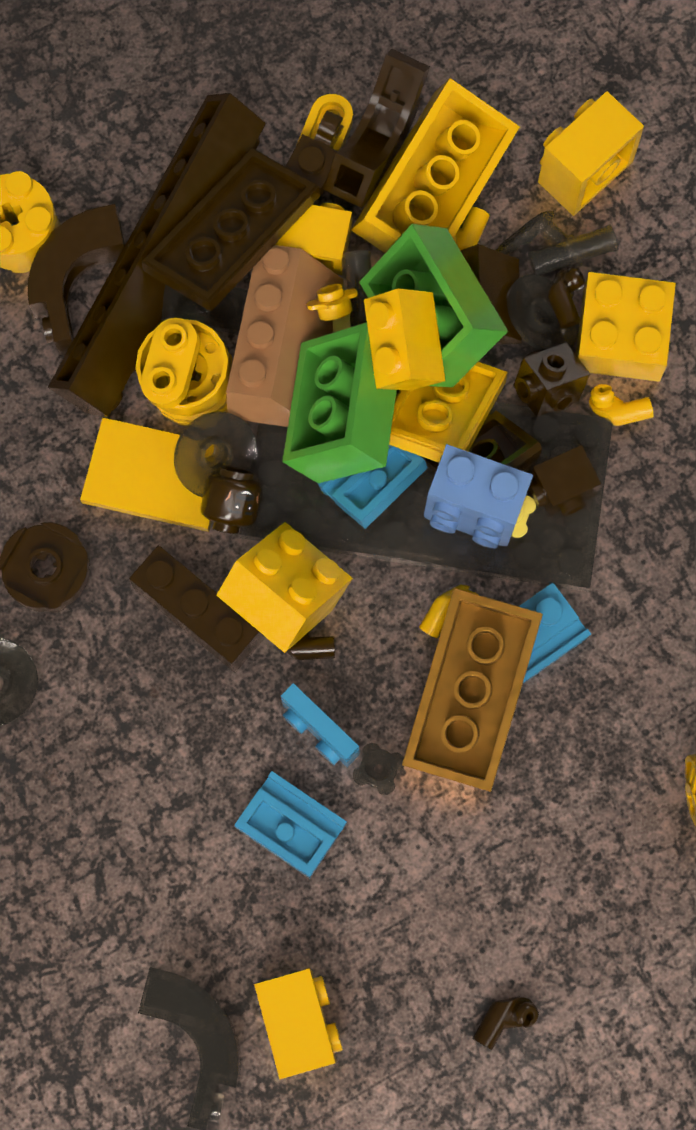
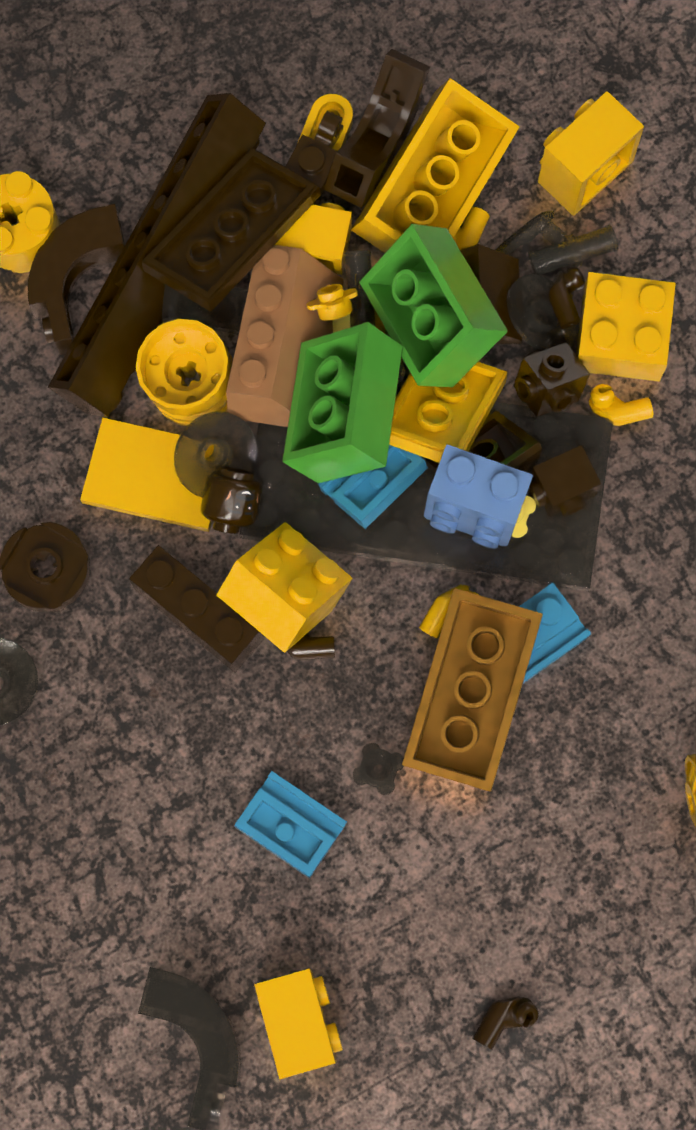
yellow plate [141,318,200,408] -> none
dark azure plate [281,683,360,768] -> none
yellow brick [364,288,446,391] -> none

